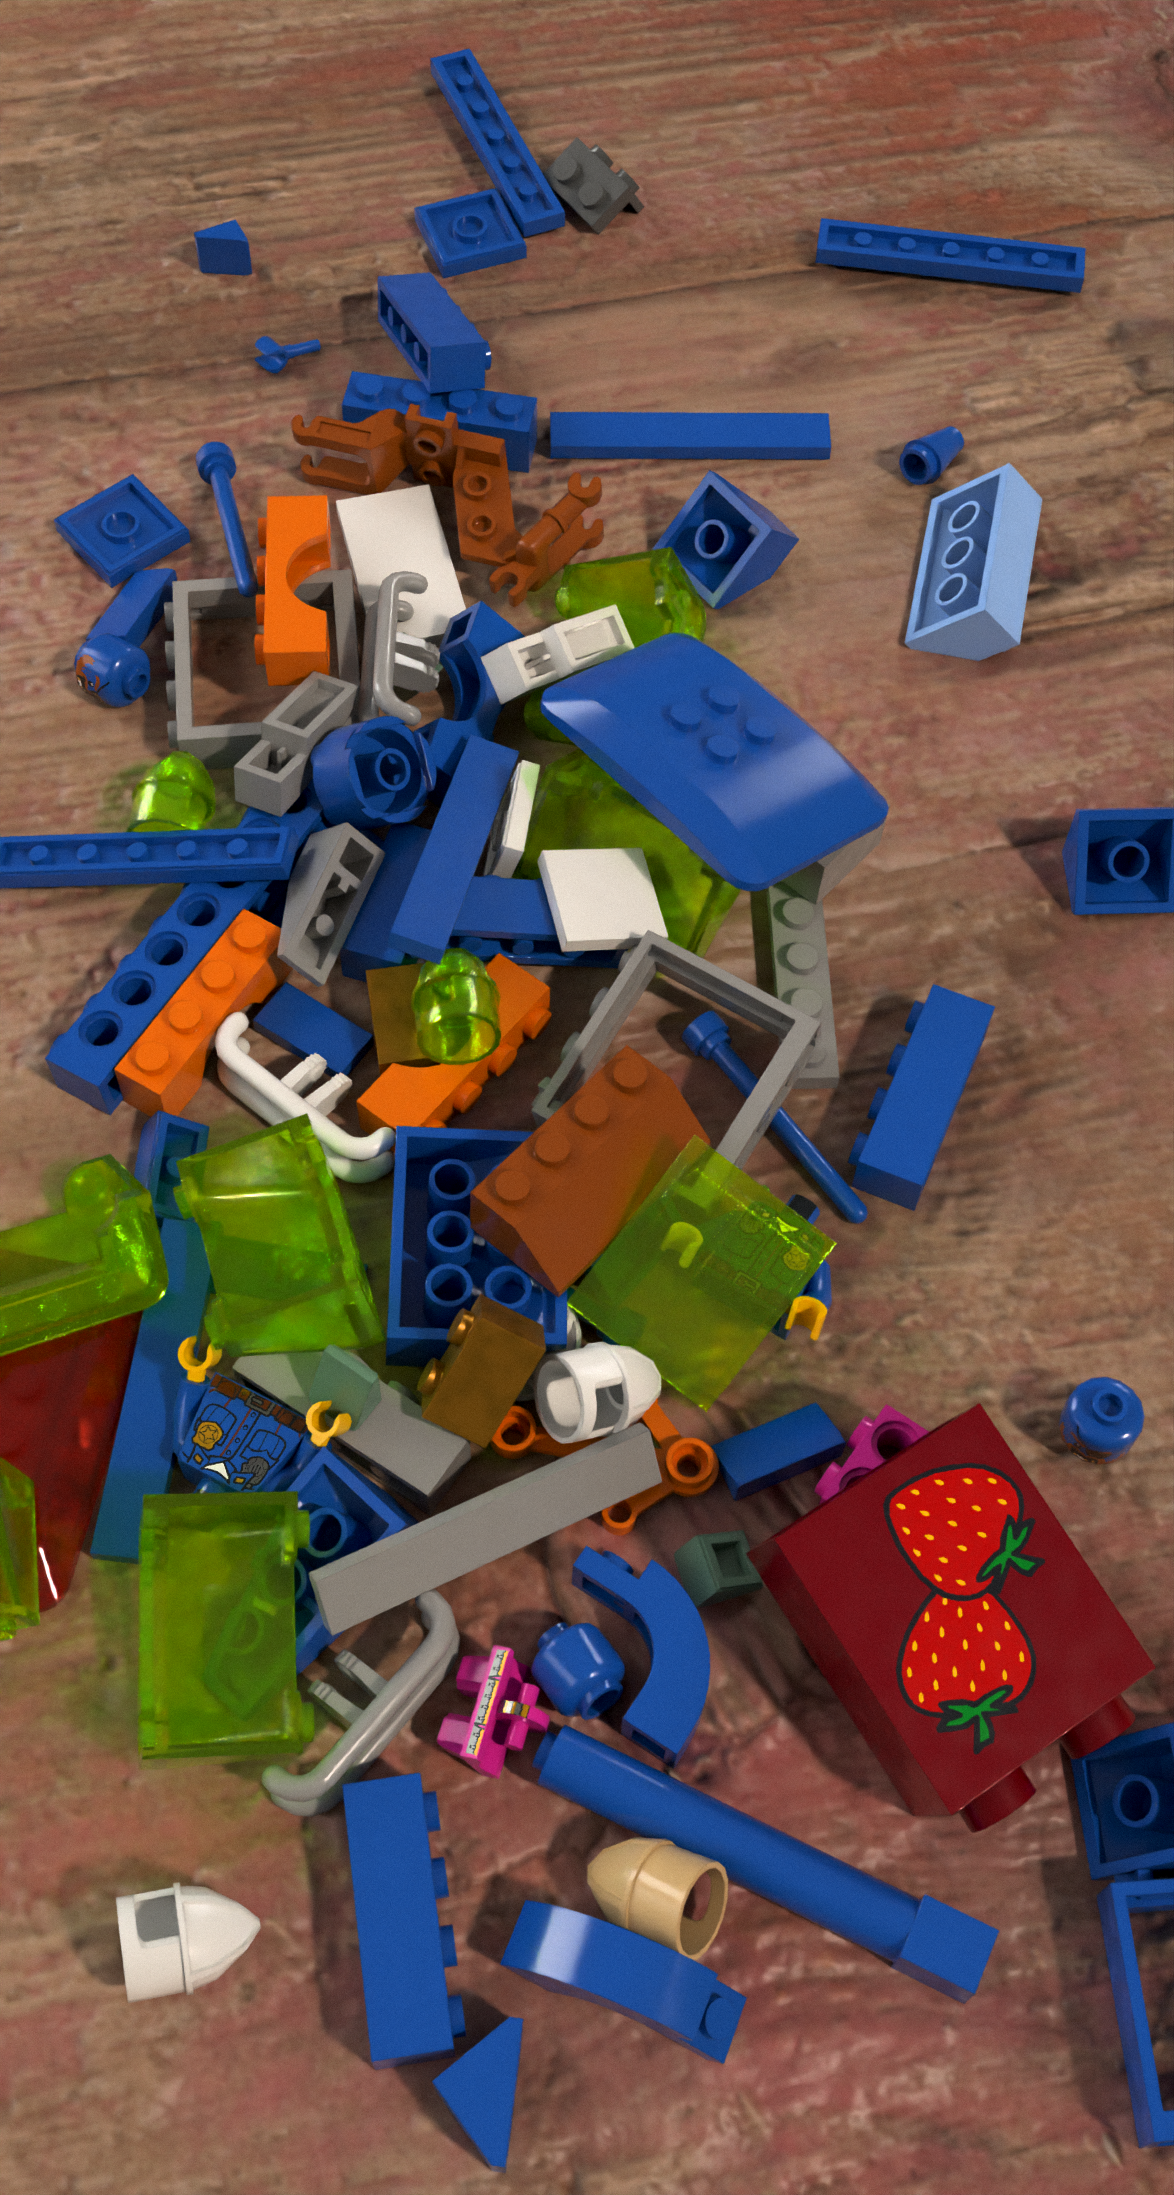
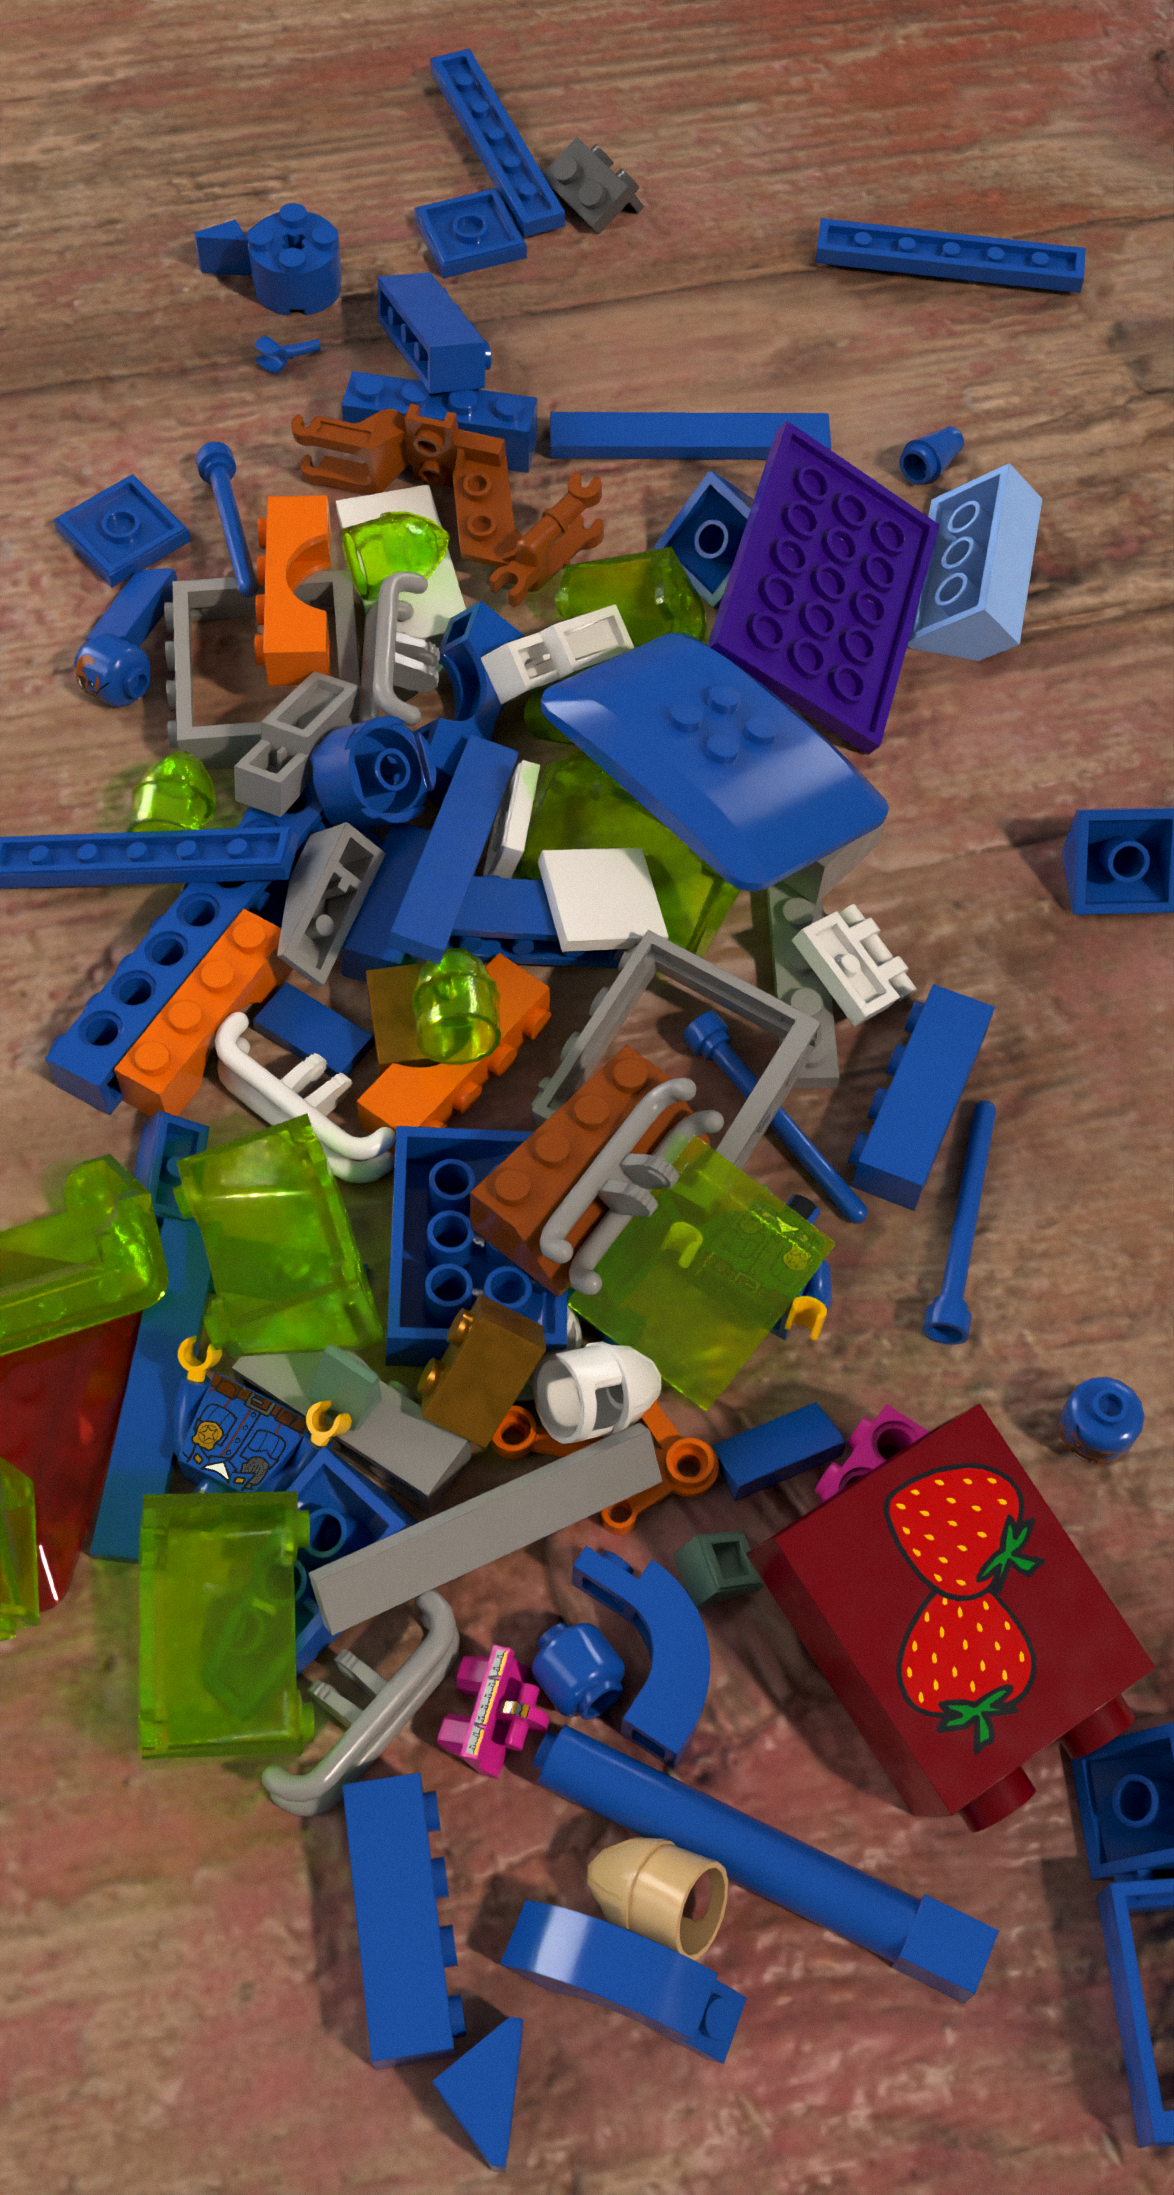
white helmet [116,1882,261,2003] -> none
none -> blue brick [247,203,342,315]
none -> clear neon green helmet [341,511,450,600]
none -> light grey piece [539,1078,724,1295]
none -> dark purple plate [707,421,940,755]
none -> white plate [792,904,917,1027]
none -> blue piece [922,1100,996,1345]

